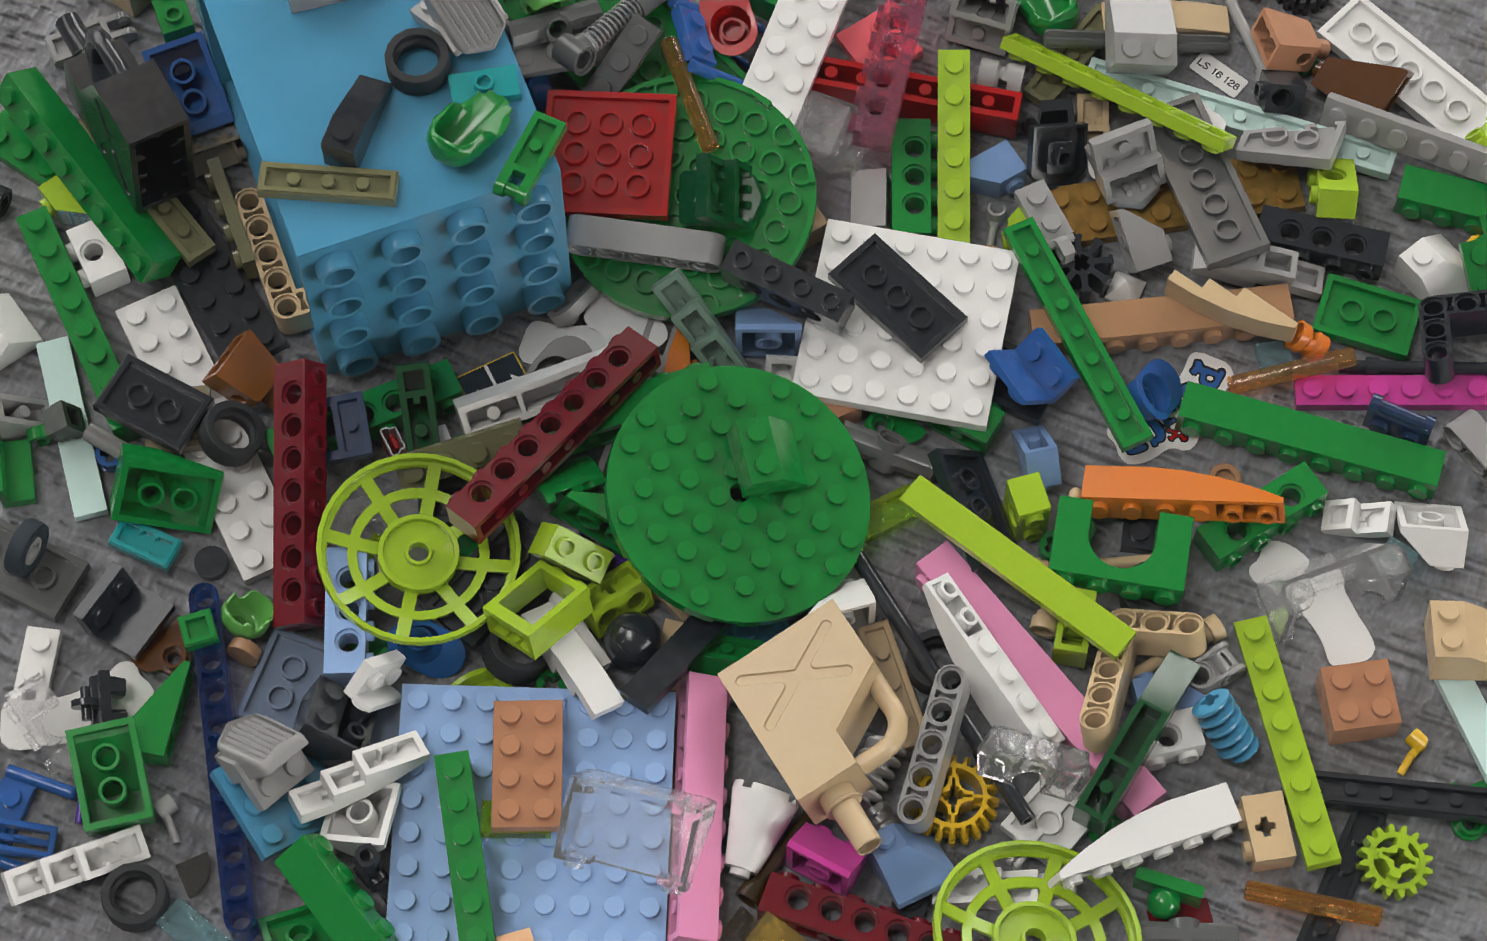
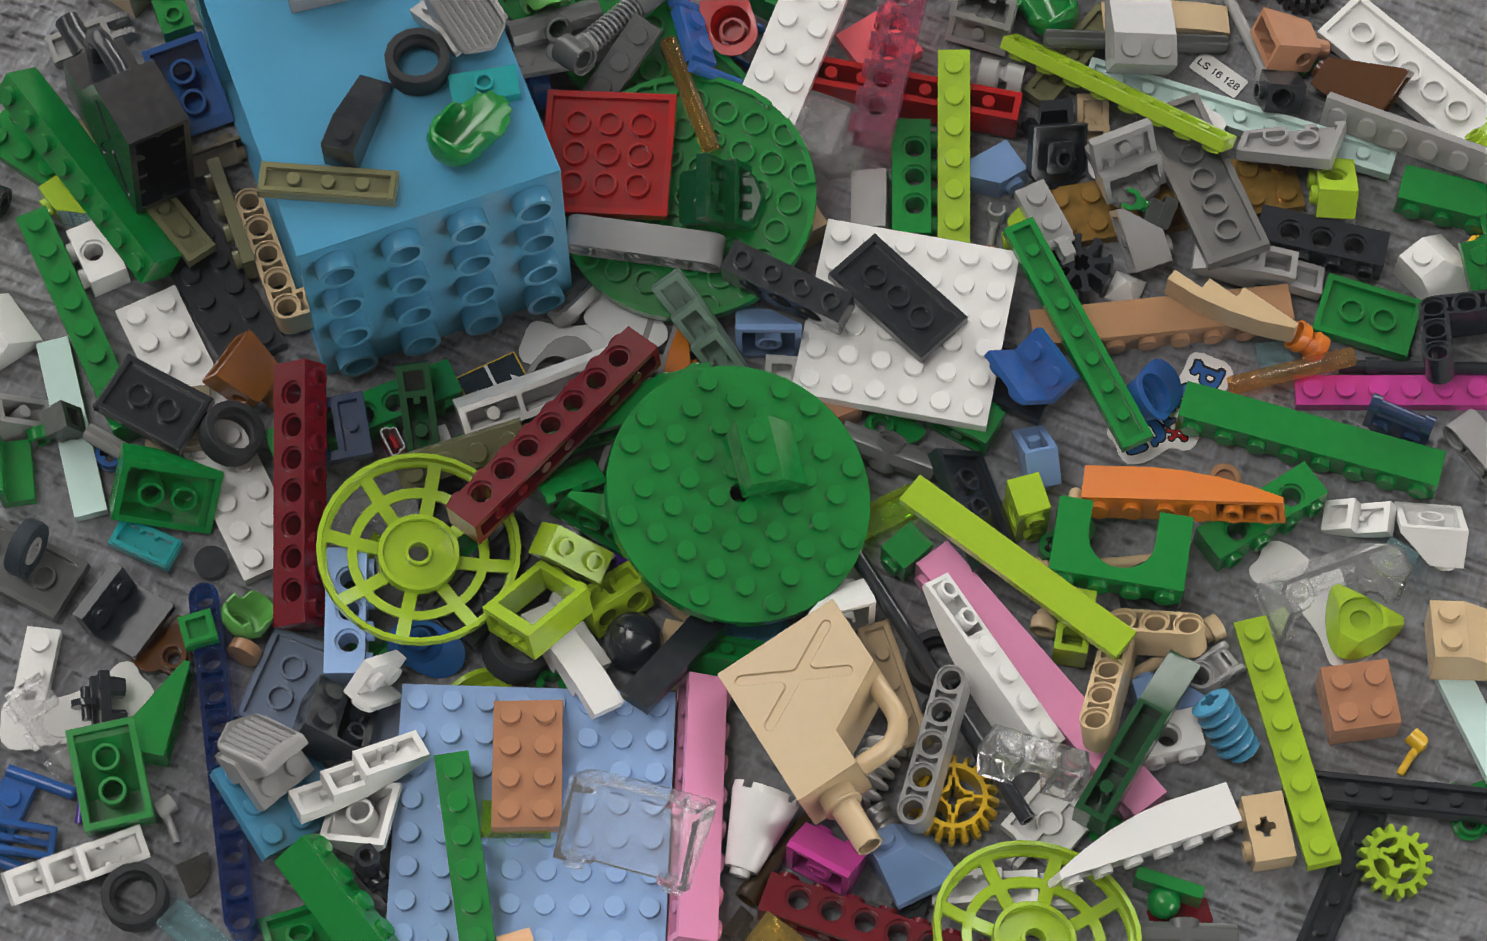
green plate [492,110,567,207] -> none
black plate [1120,518,1157,555] -> none
clear orange axle [1244,880,1383,927] -> none
none -> green brick [880,521,933,582]
none -> pearl dark grey piece [1119,188,1180,232]
none -> lime hat [1325,584,1405,660]

